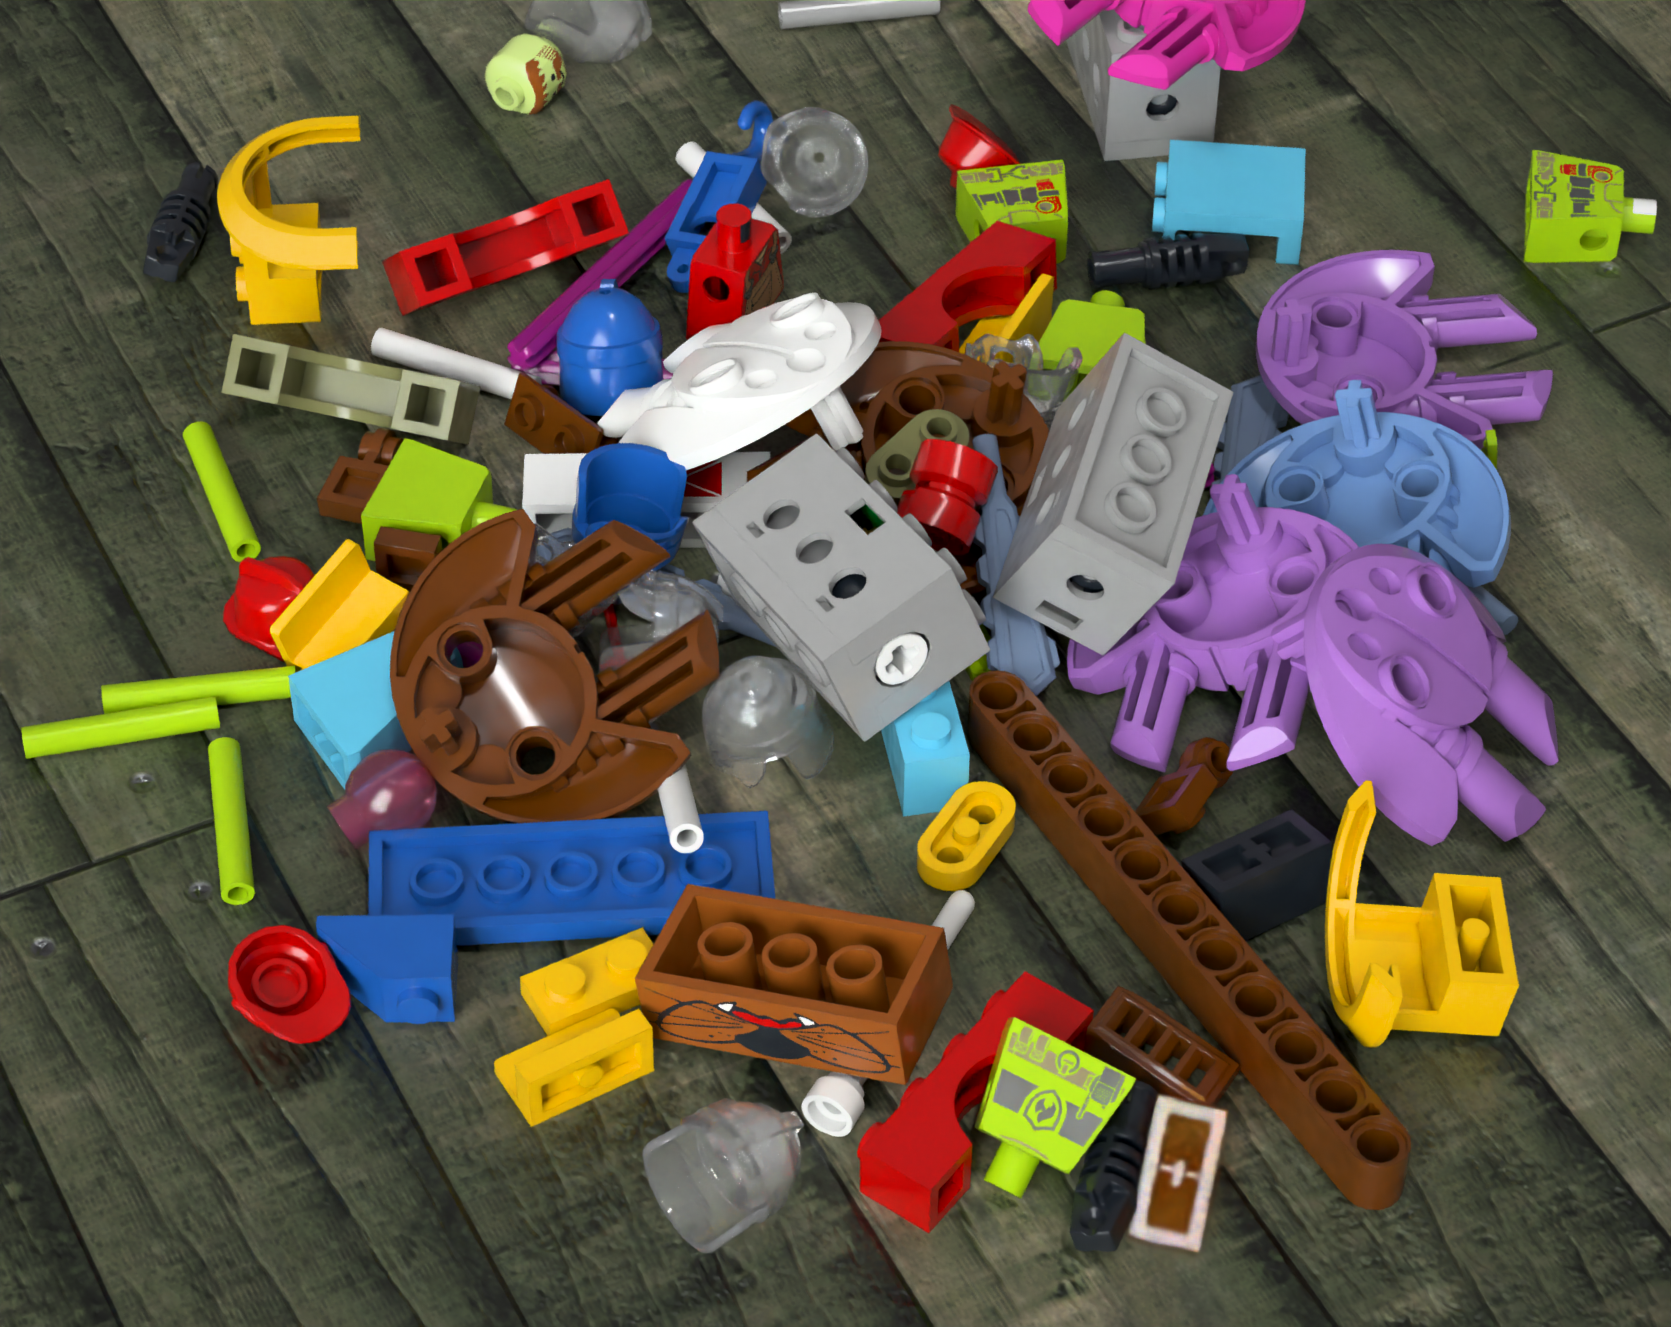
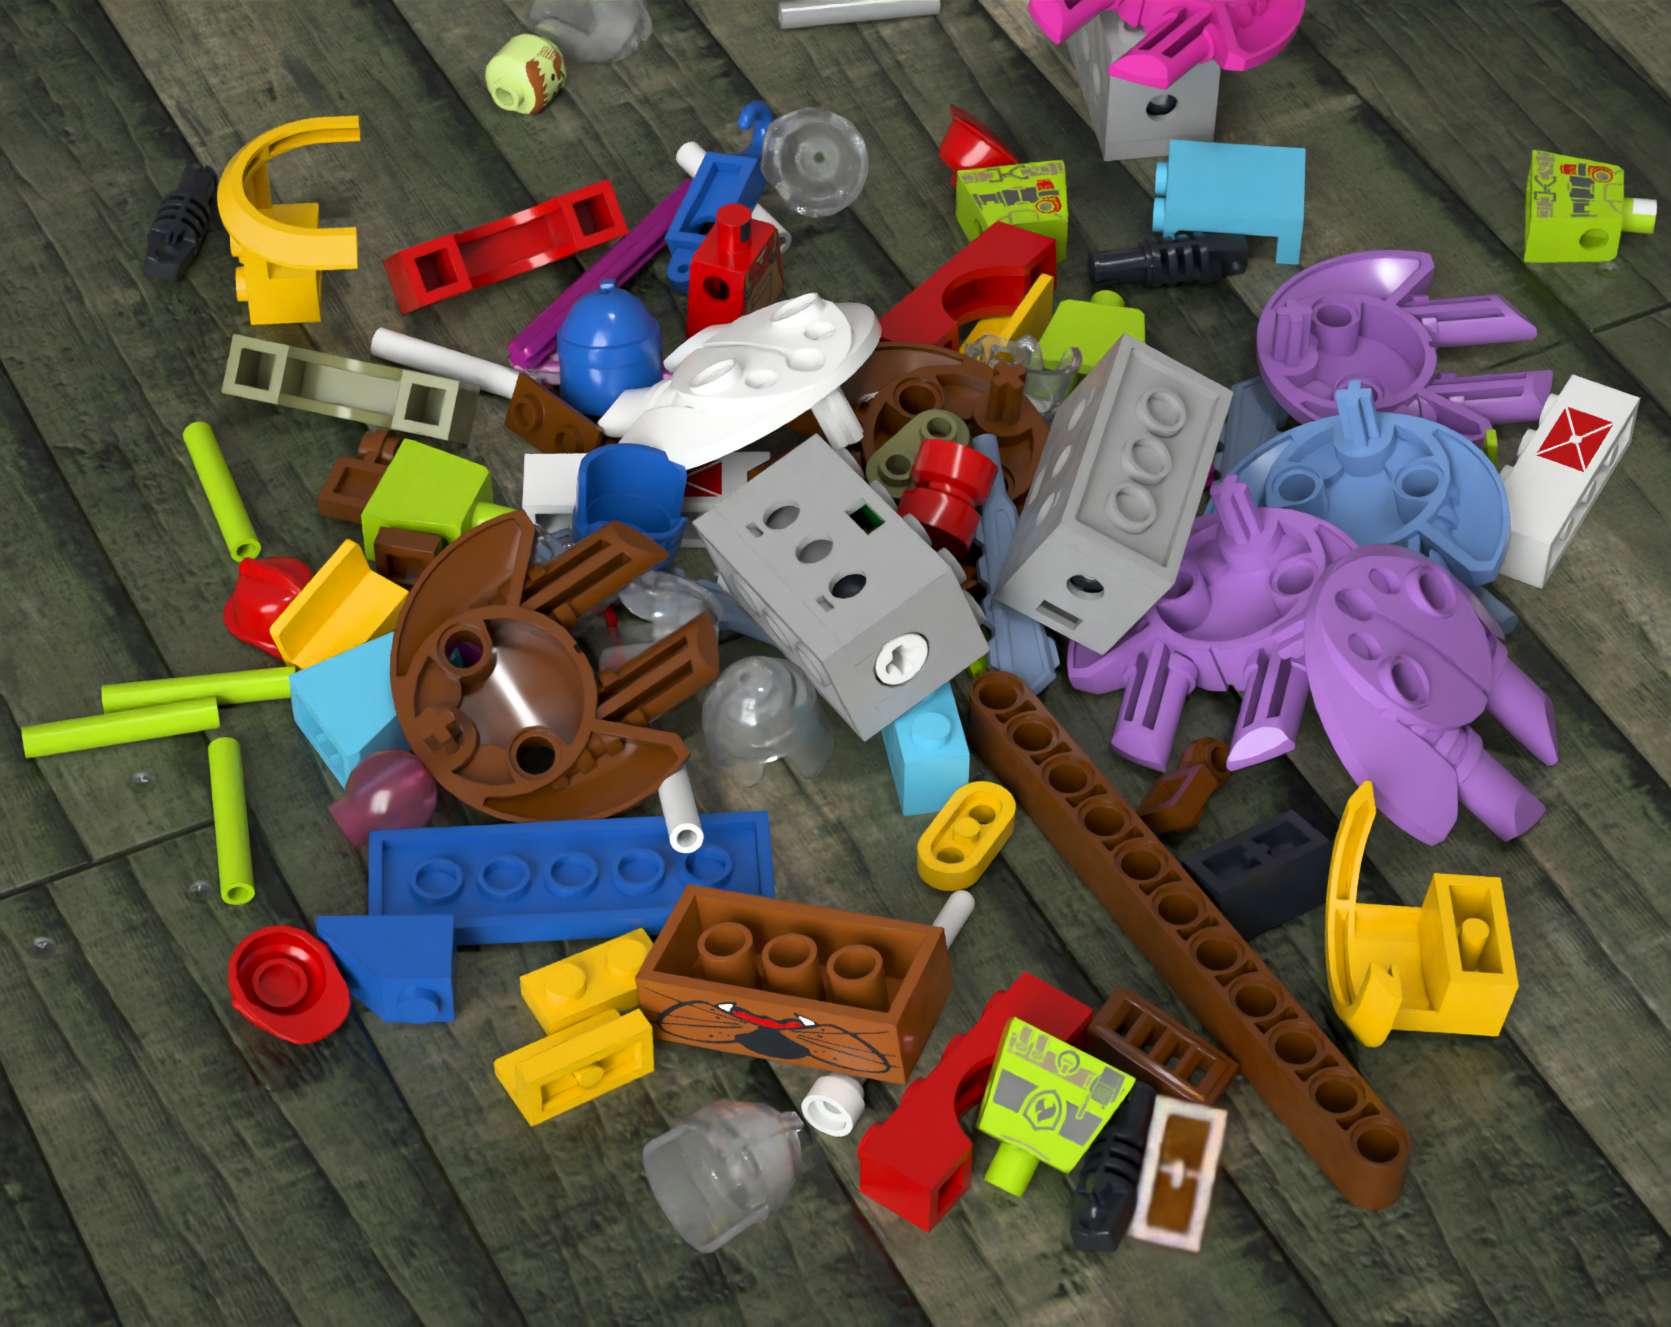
none -> white brick [1499,374,1640,589]

